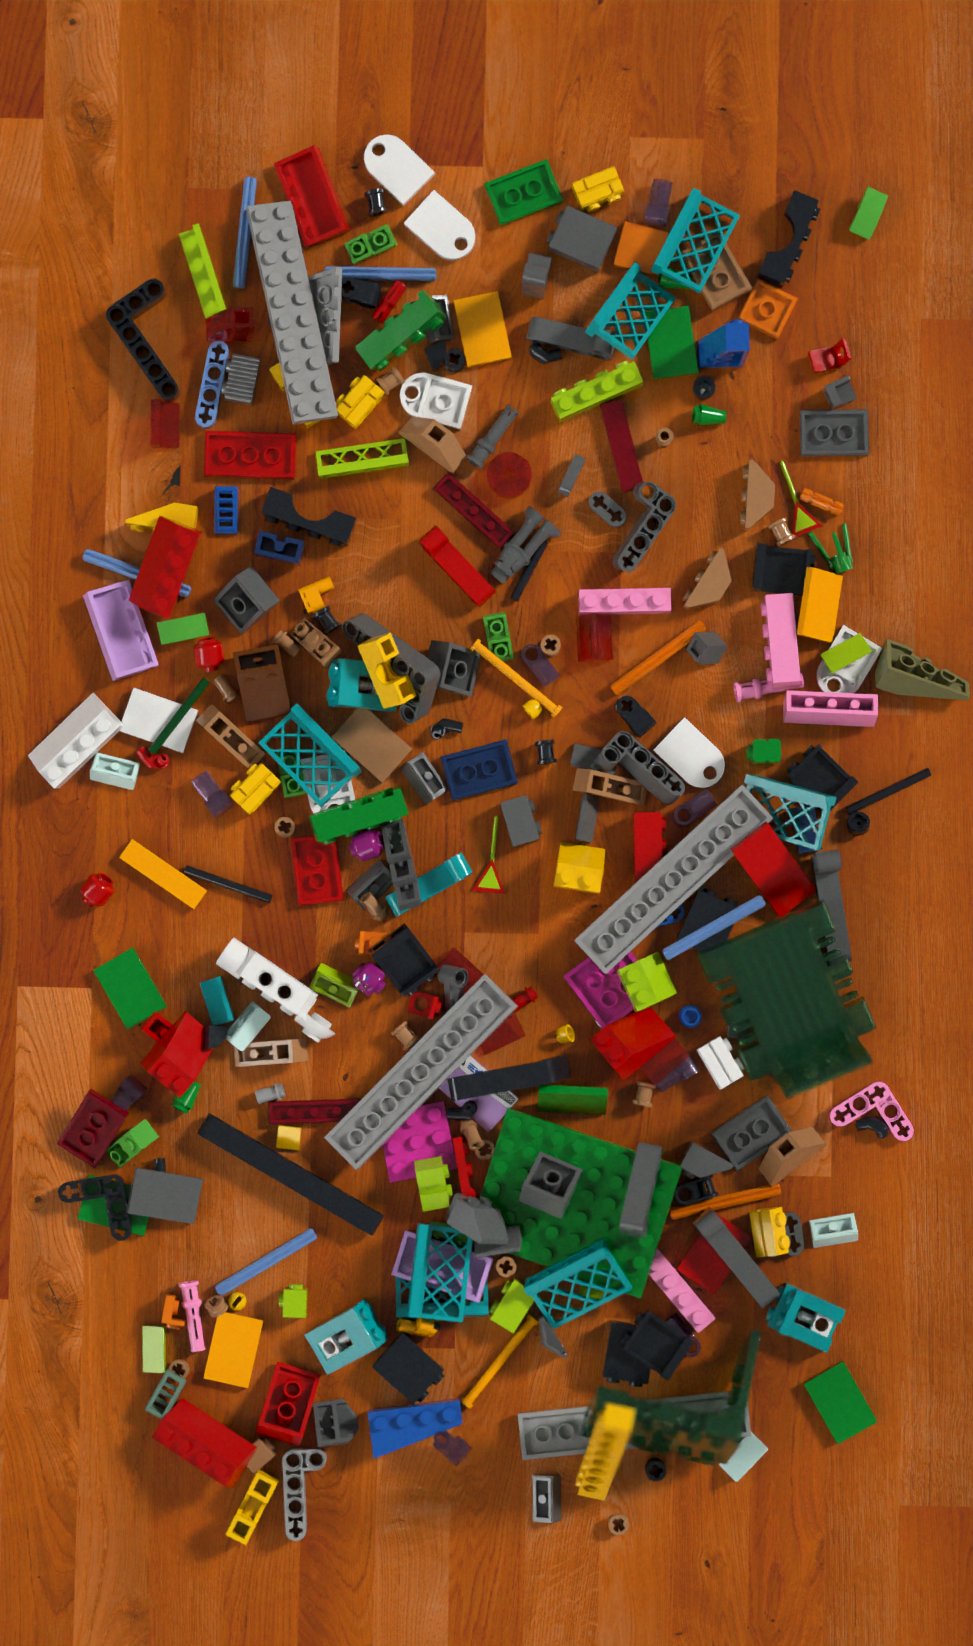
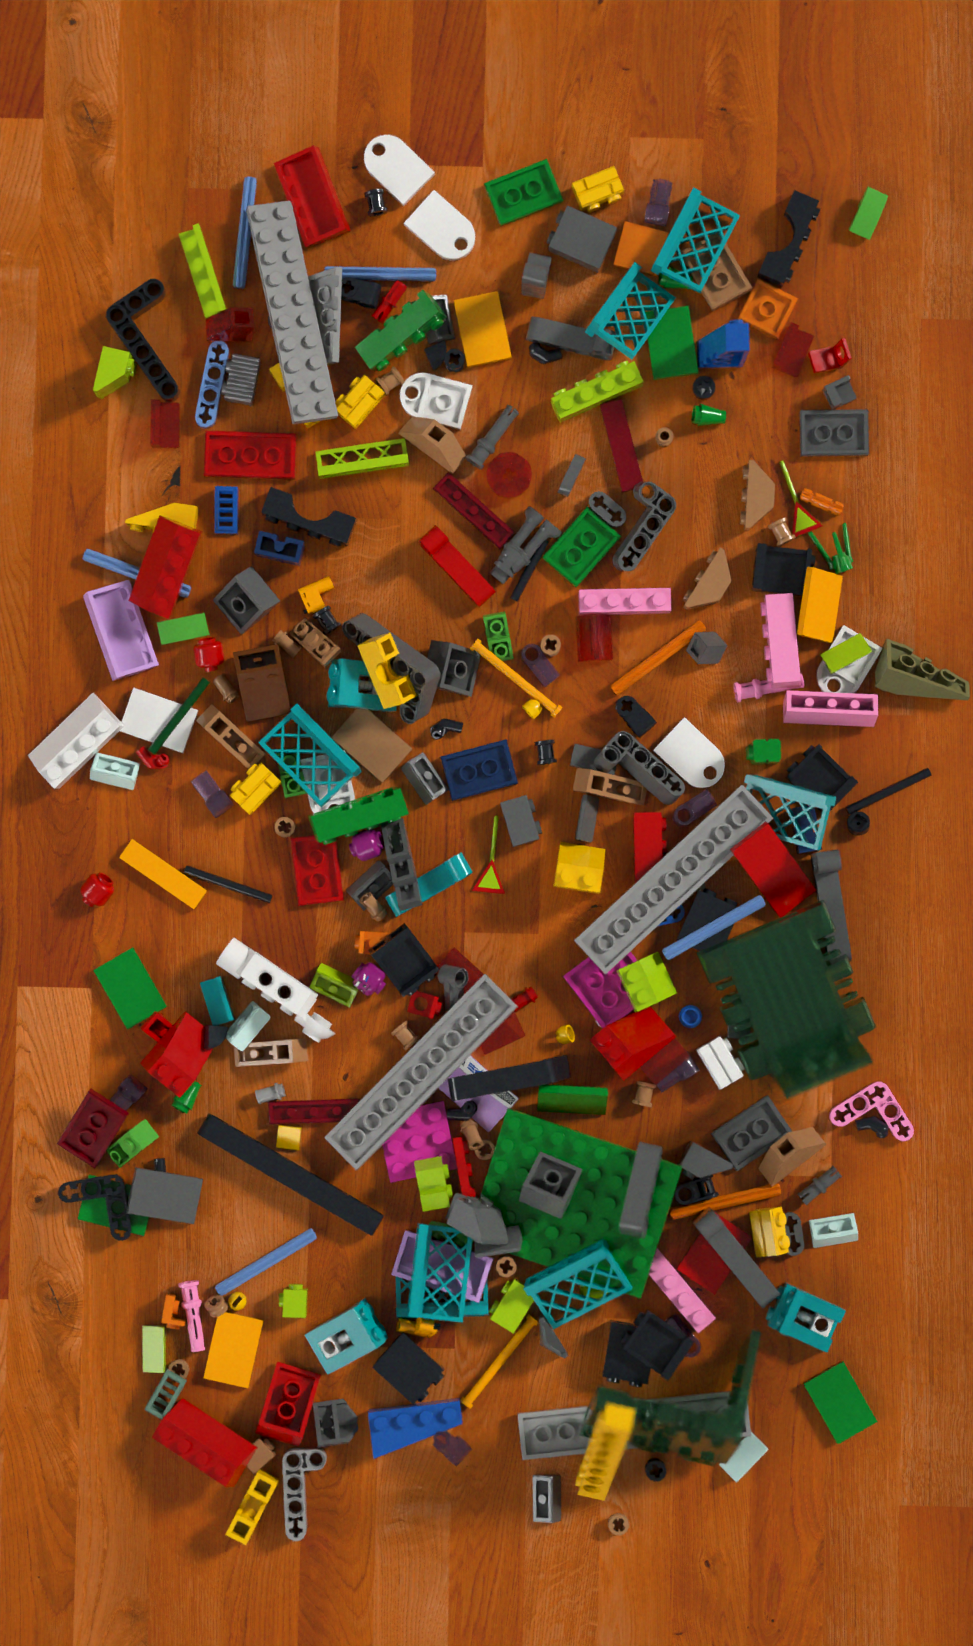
bright green slope [344,224,398,264] -> none
none -> lime slope [93,346,137,399]
none -> green tile [542,507,621,588]
none -> clear red panel [772,322,814,377]
none -> dark grey pin [798,1165,842,1205]

